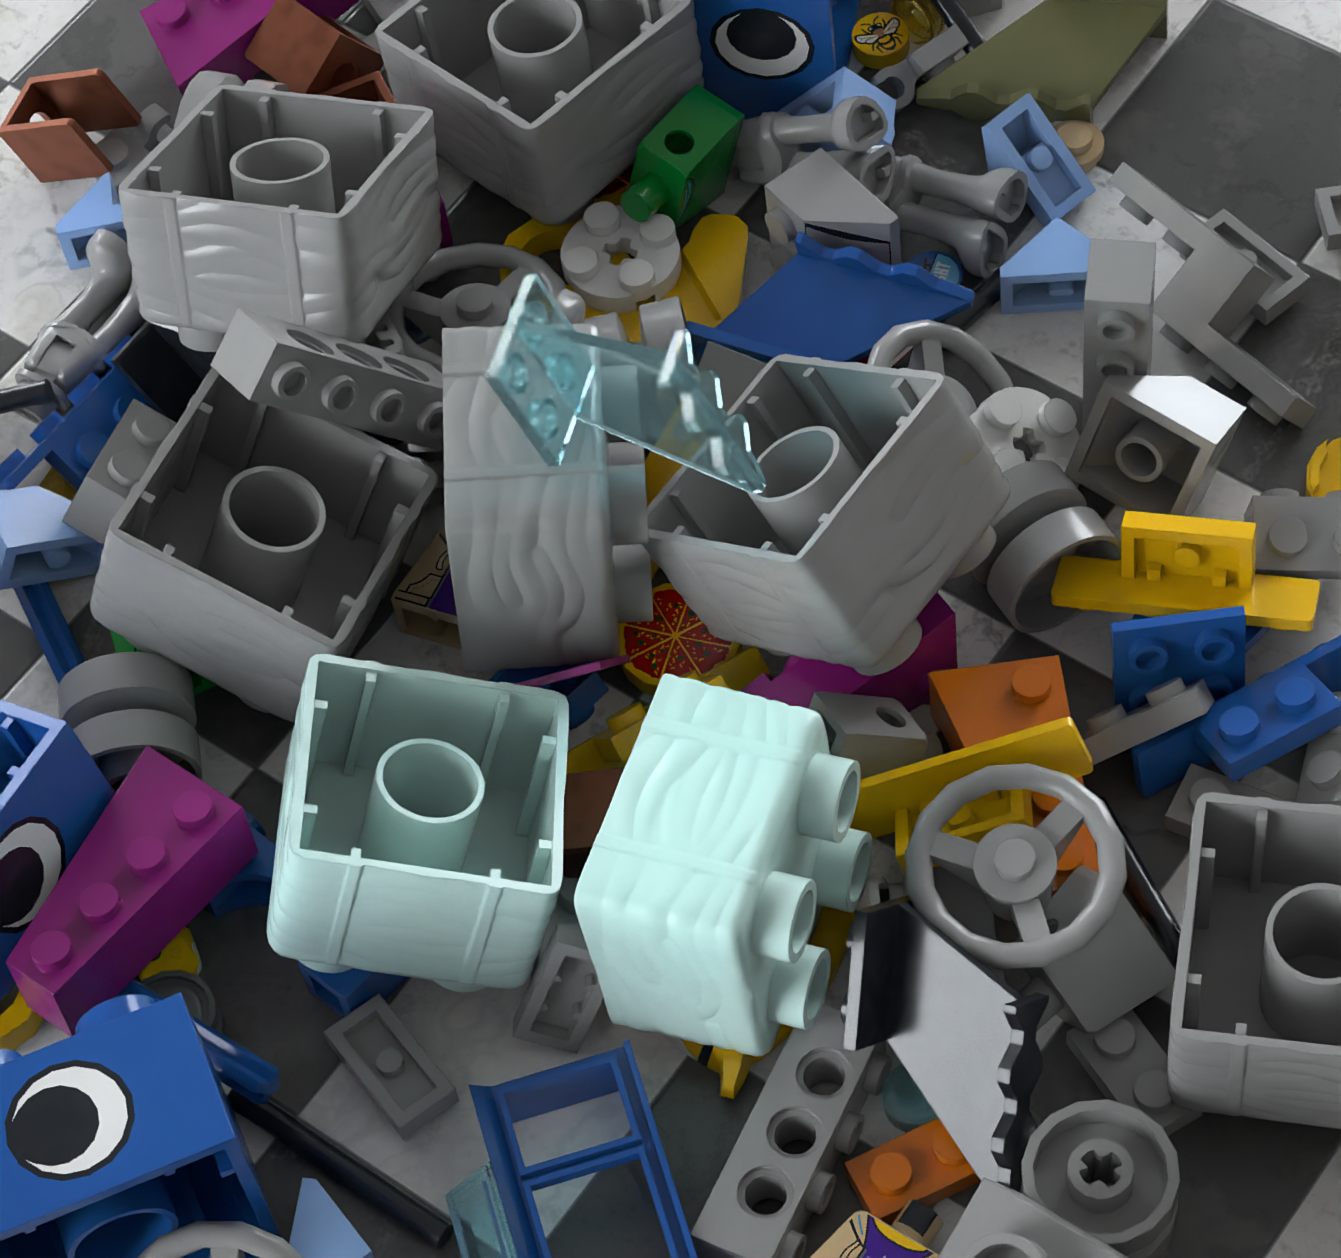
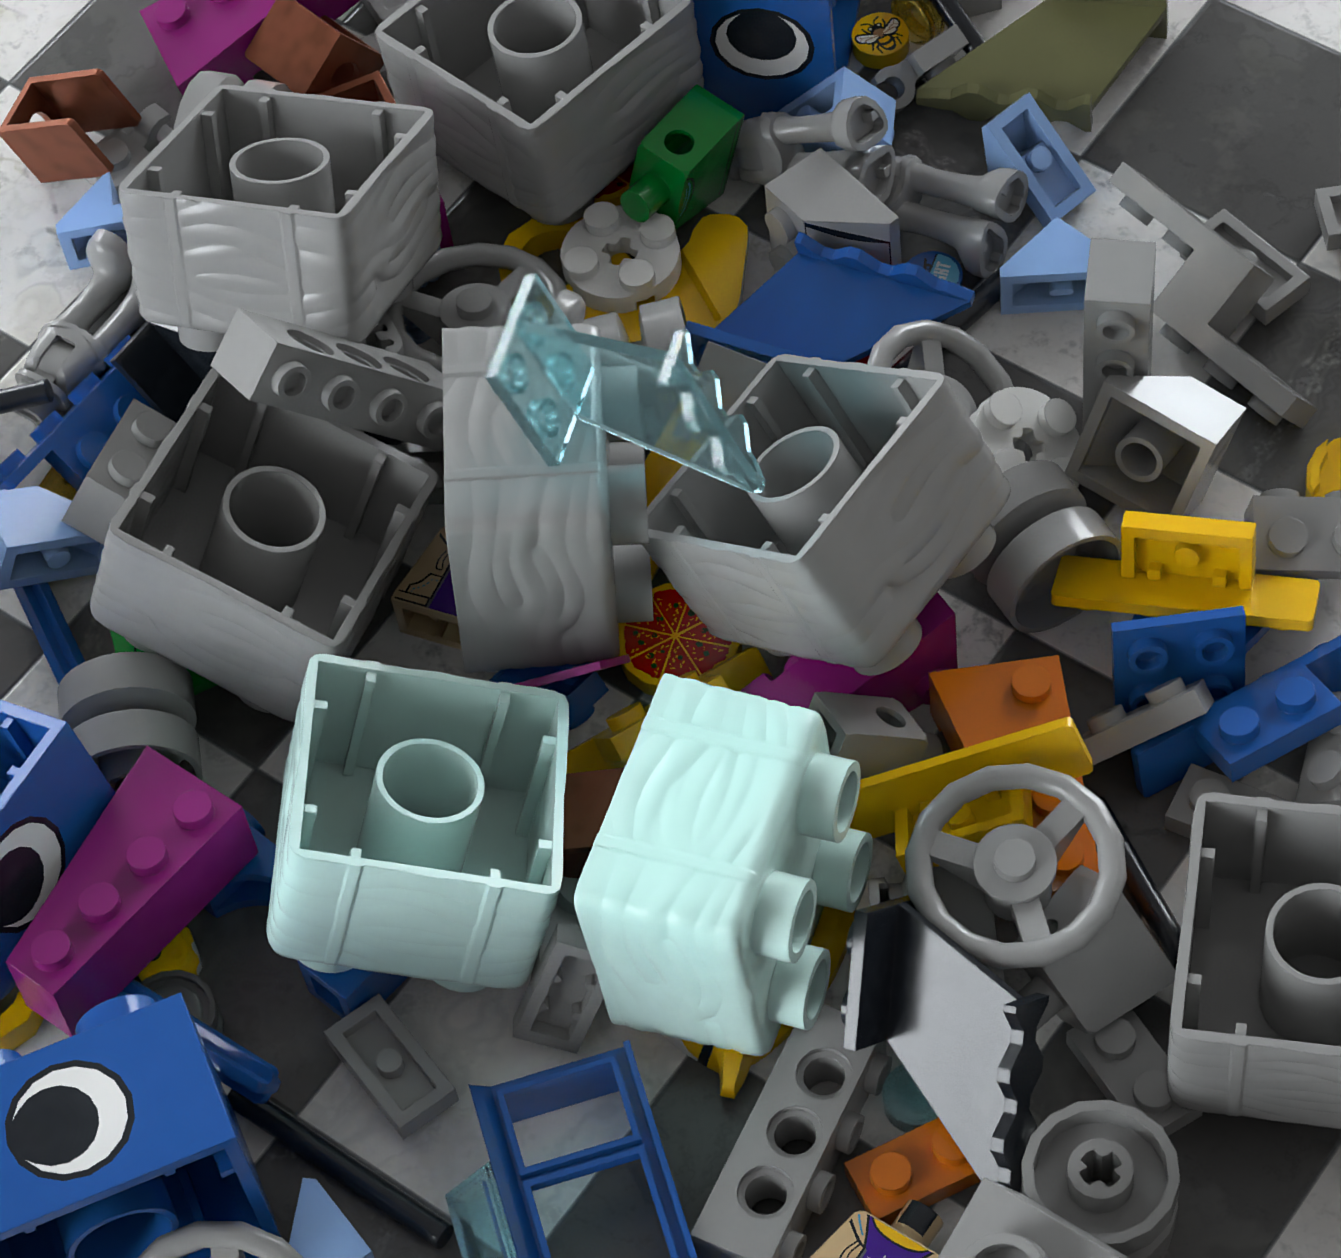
tan plate [1053,120,1104,173] -> none

